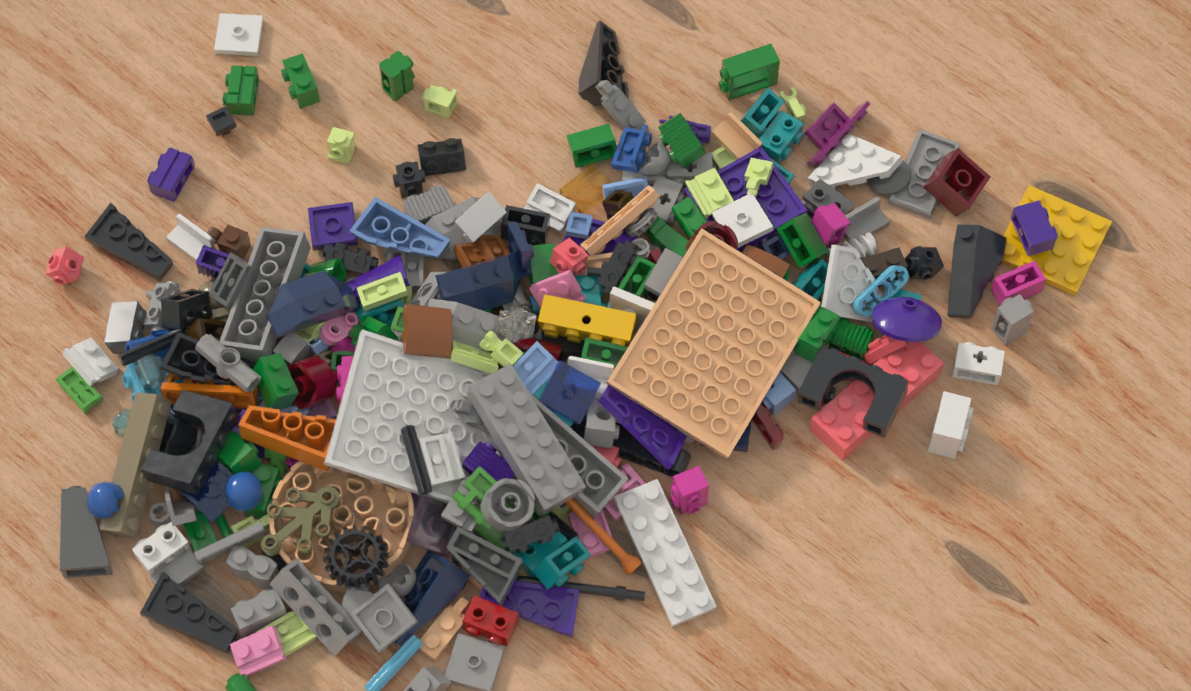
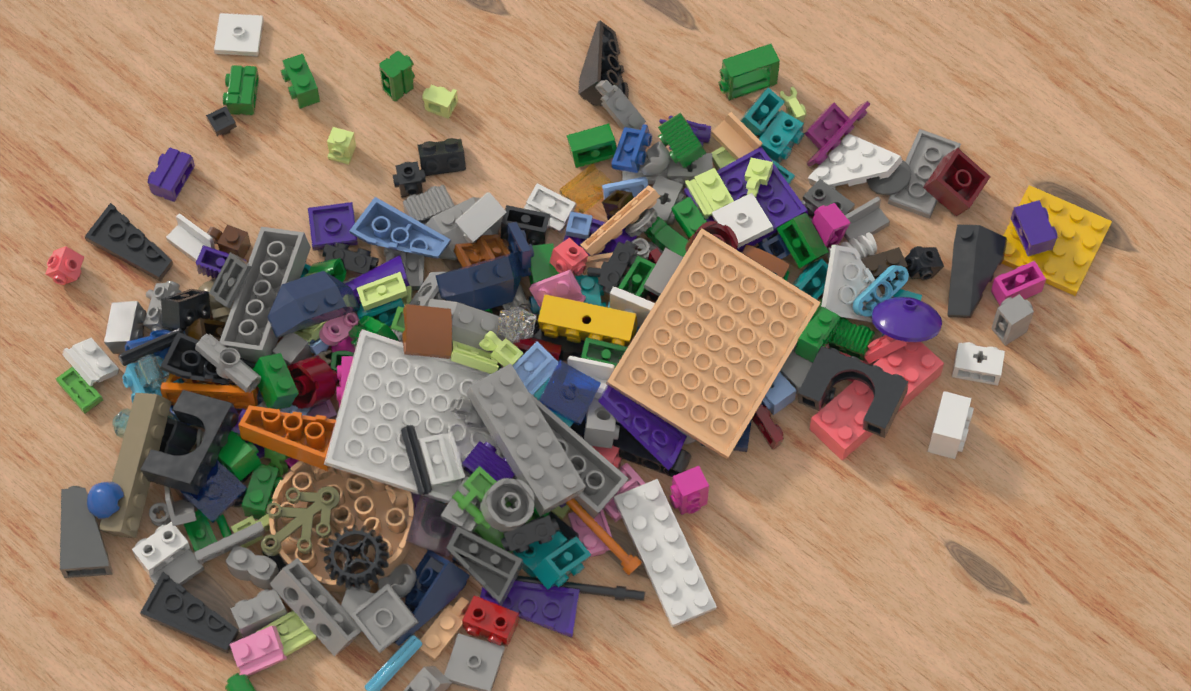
blue hair [225,472,263,511] -> none

